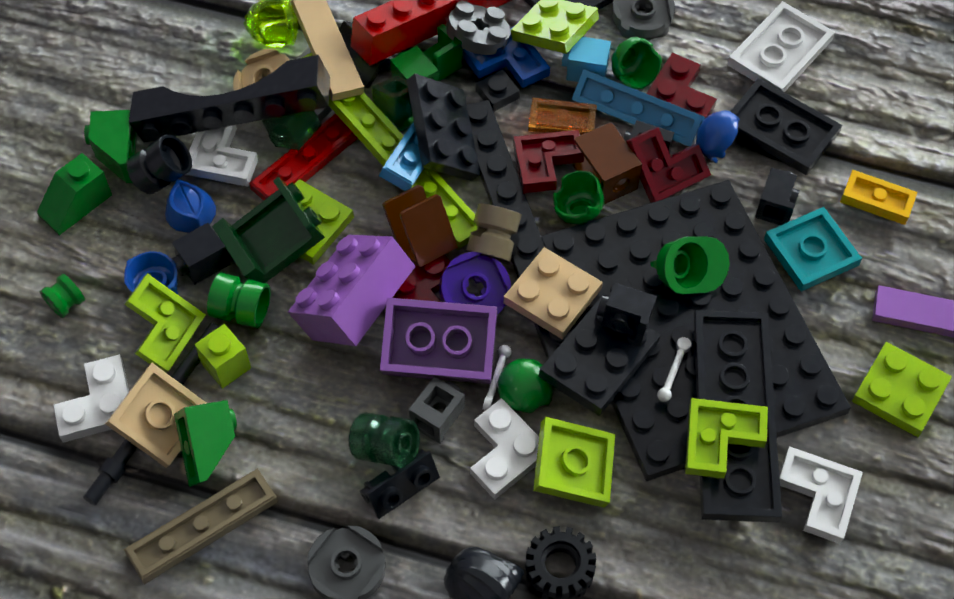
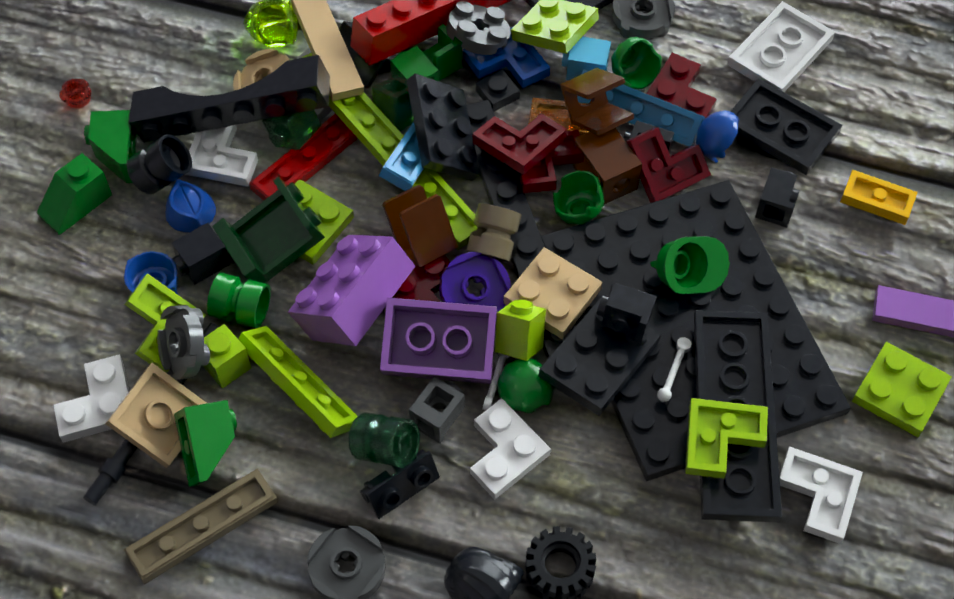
green wheel [40,274,85,318] -> none
lime plate [533,417,615,508] -> none
teal plate [764,207,862,292] -> none
none -> clear red plate [59,79,92,109]
none -> dark grey plate [157,305,210,380]
none -> lime plate [238,326,360,438]
none -> dark red plate [472,114,567,175]
none -> lime brick [495,300,546,361]
none -> reddish brown piece [560,68,635,135]

